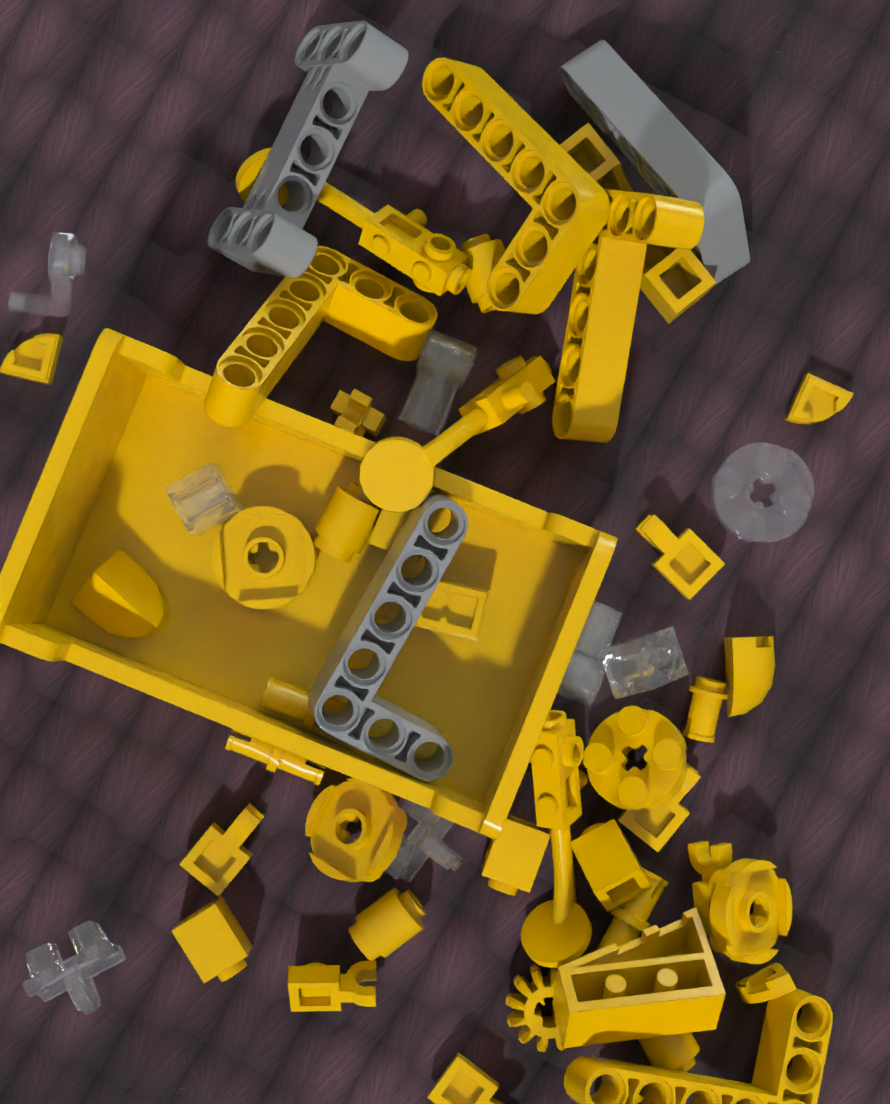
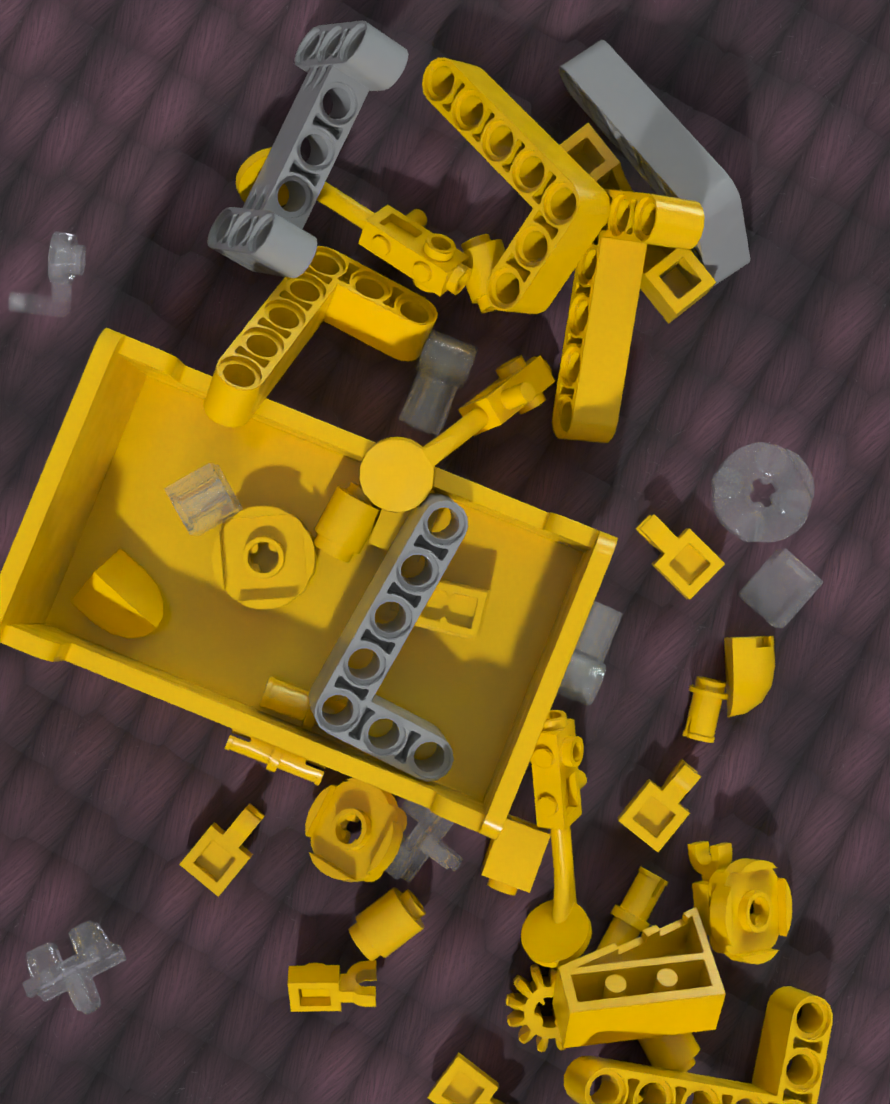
yellow tile [0,333,64,385] -> none
yellow brick [172,895,253,983] -> none
yellow plate [330,389,386,437] -> none
yellow brick [569,819,652,912] -> none
yellow plate [582,705,688,811] -> none
clear brick [599,626,689,699] -> none
yellow tile [734,962,796,1004] -> none
yellow tile [785,373,854,424] -> none
none -> clear panel [739,548,824,628]

